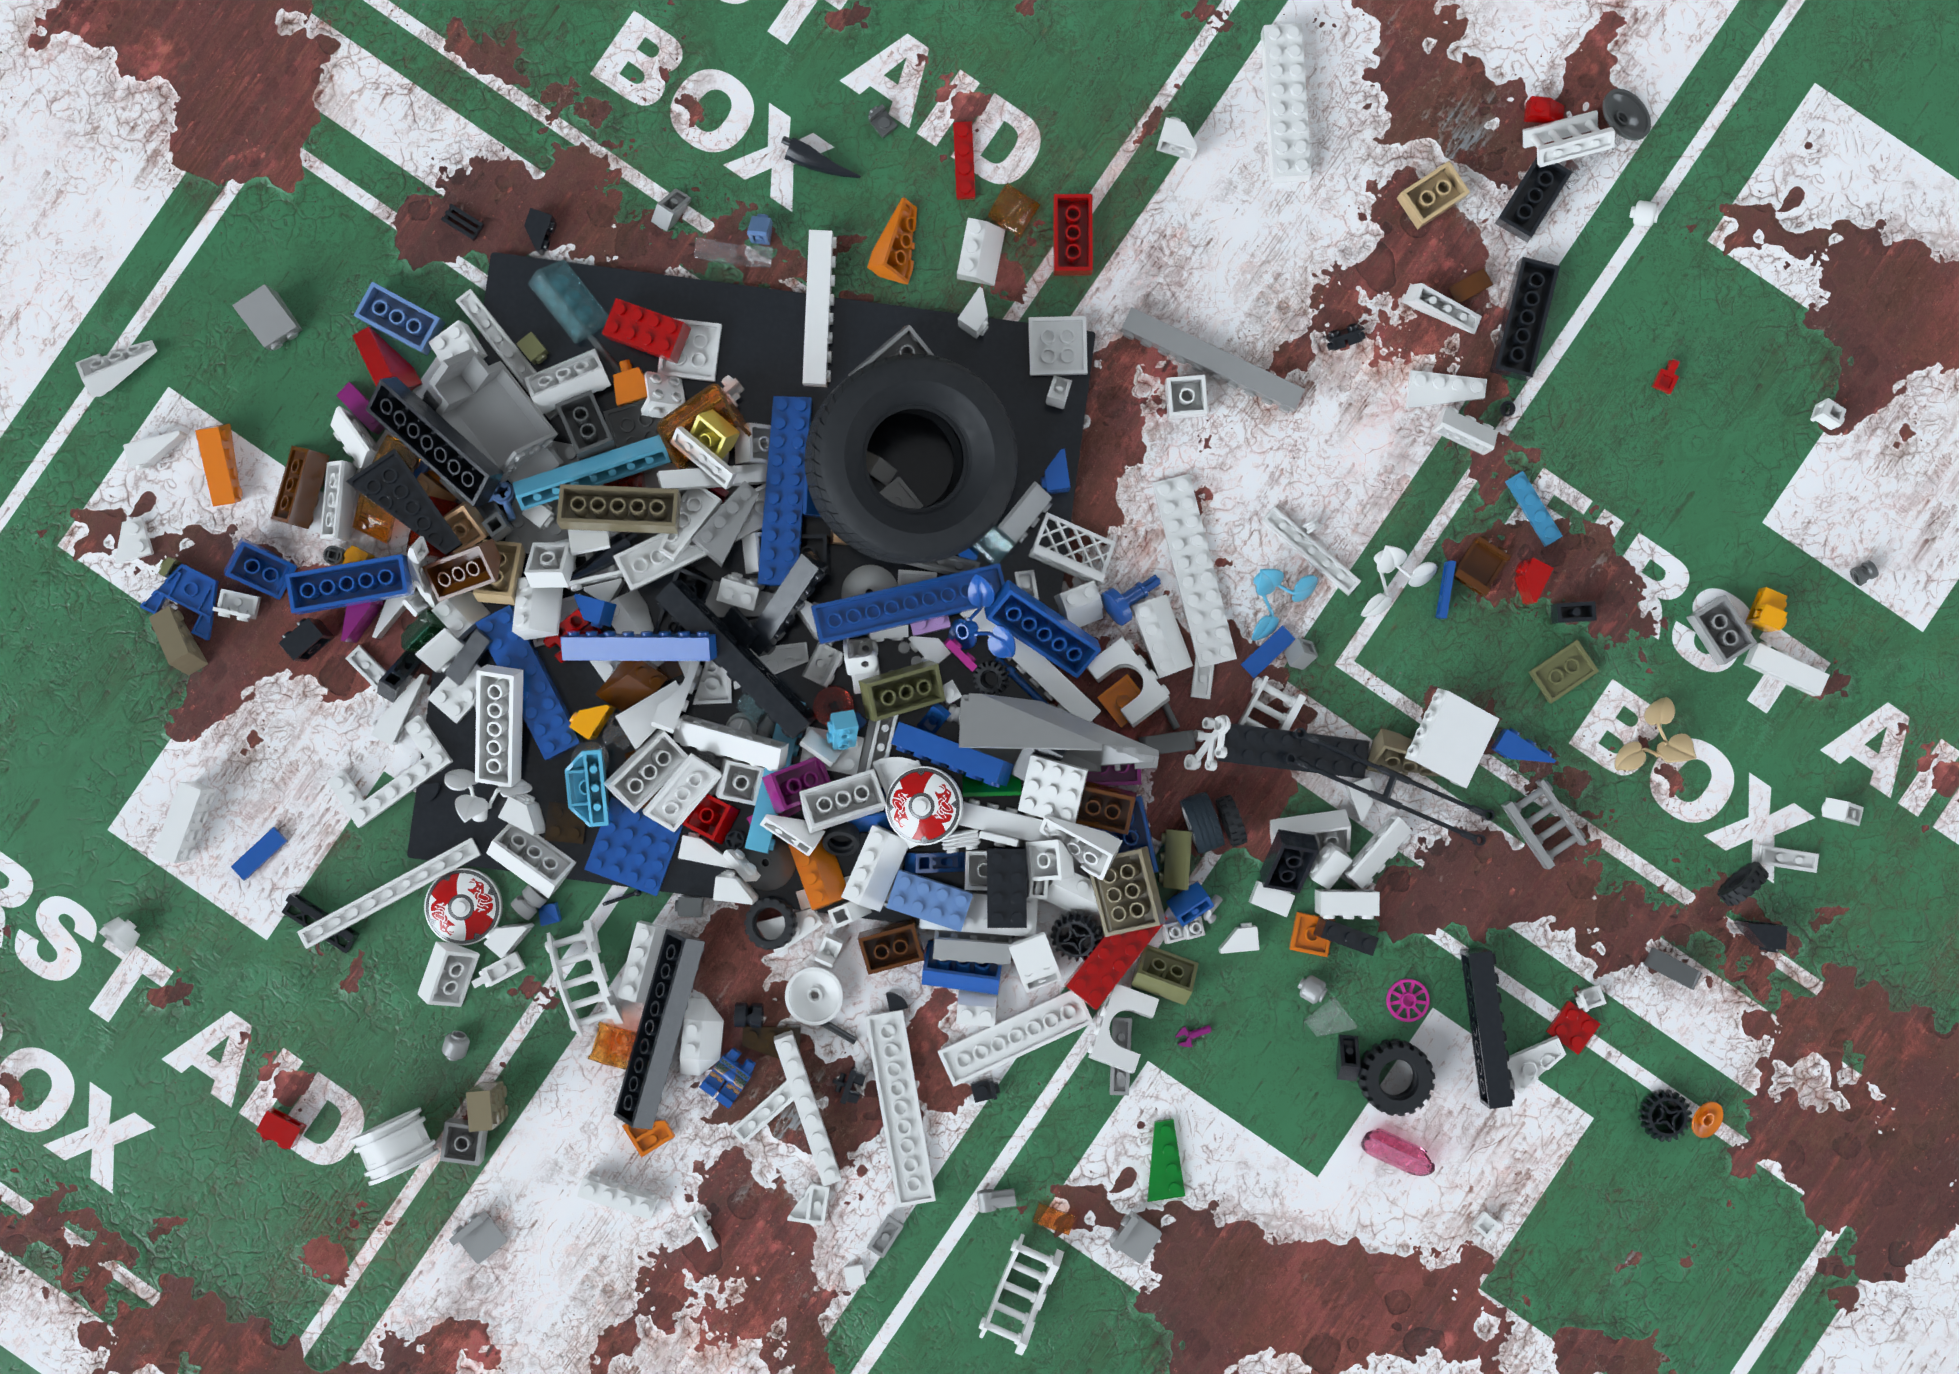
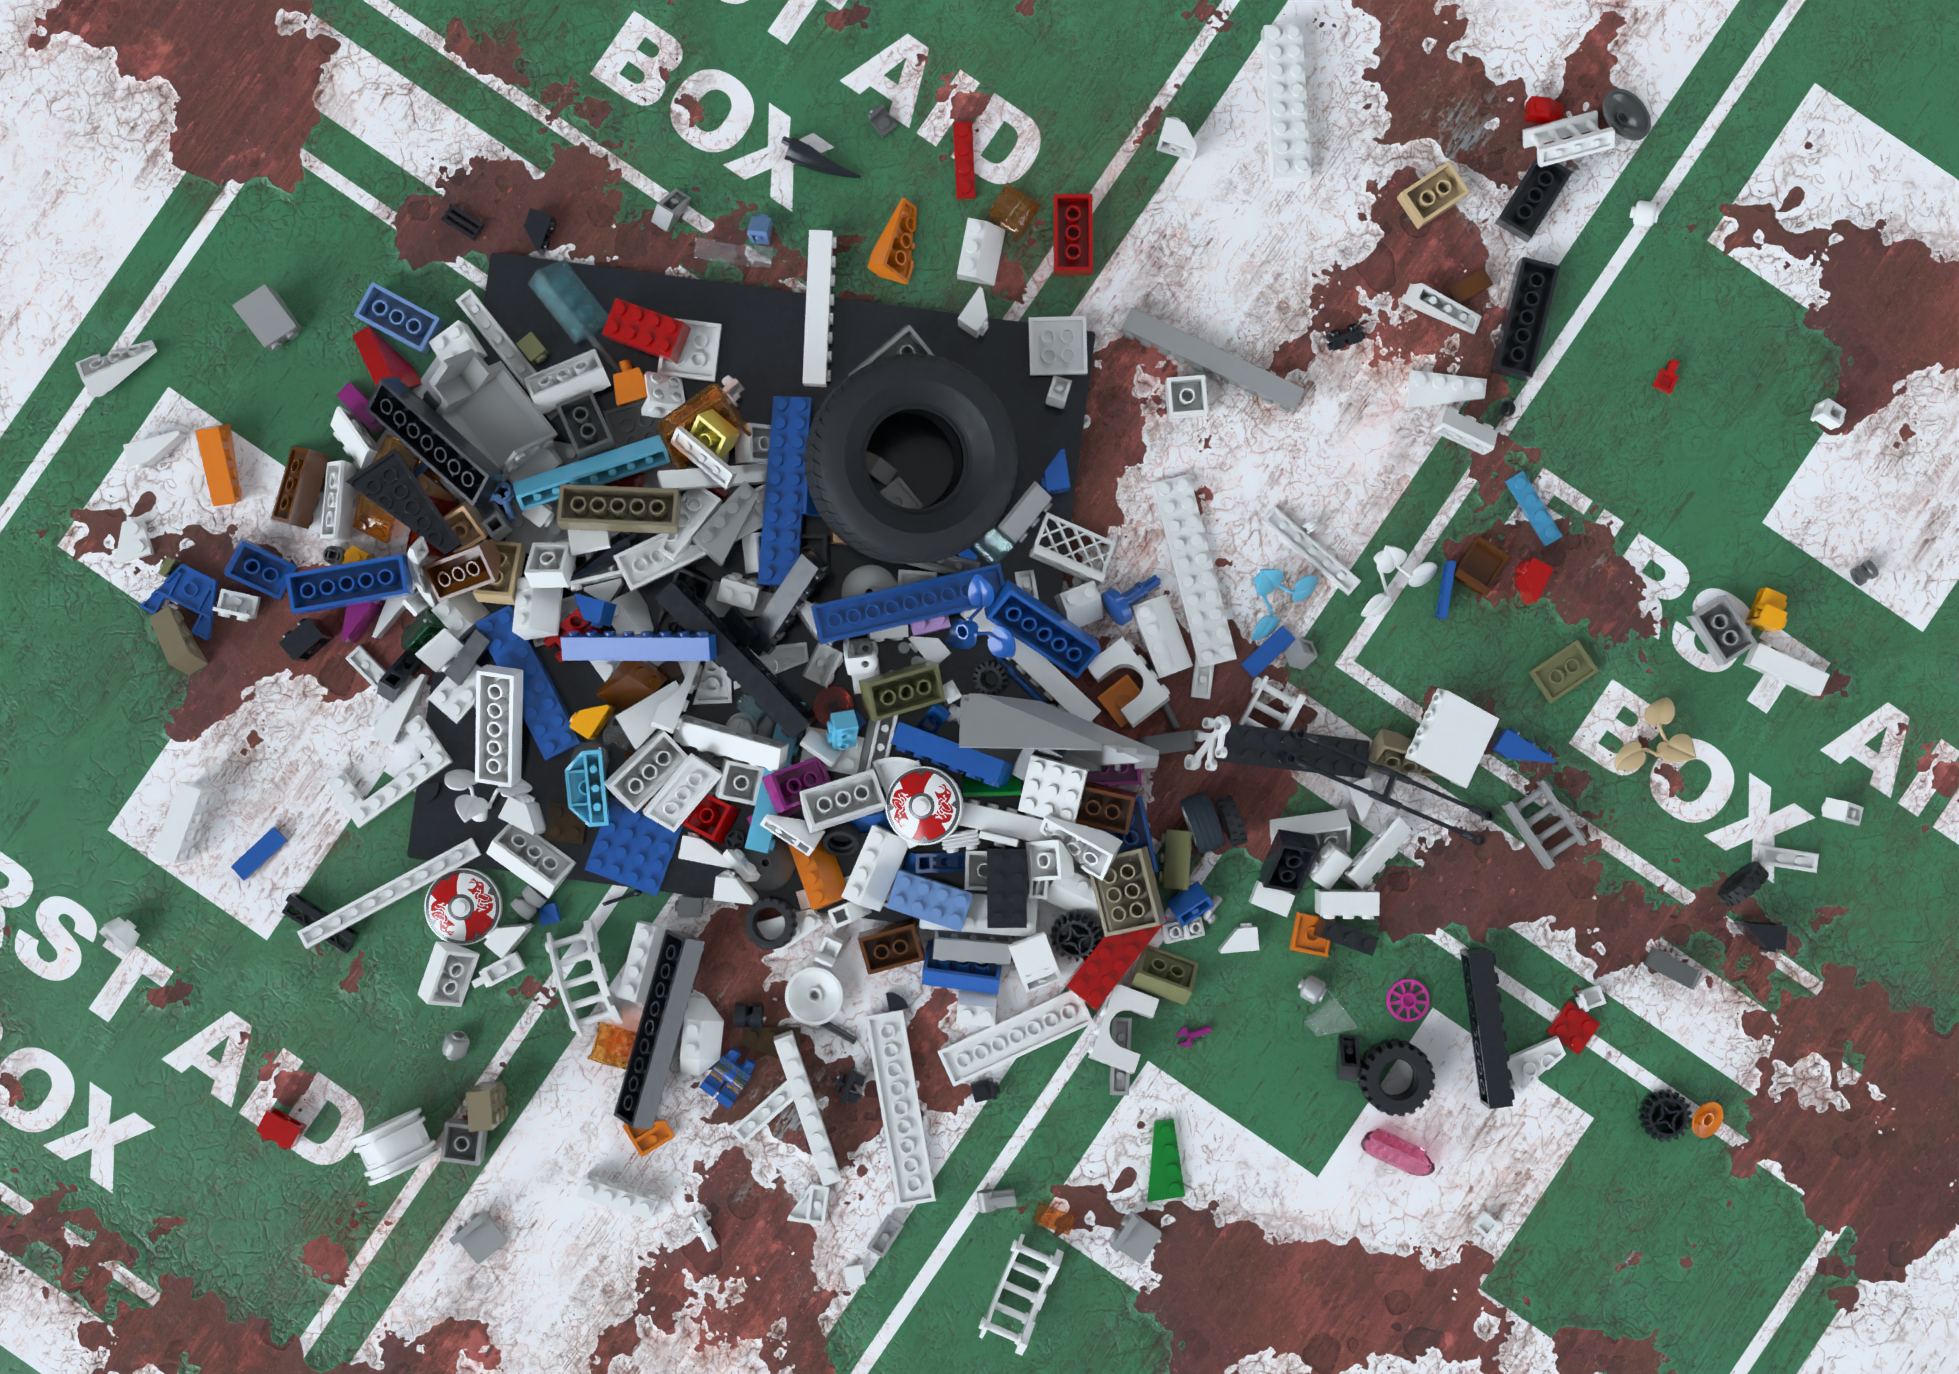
dark pink plate [943,638,977,672] -> none
black brick [1550,601,1597,624] -> none

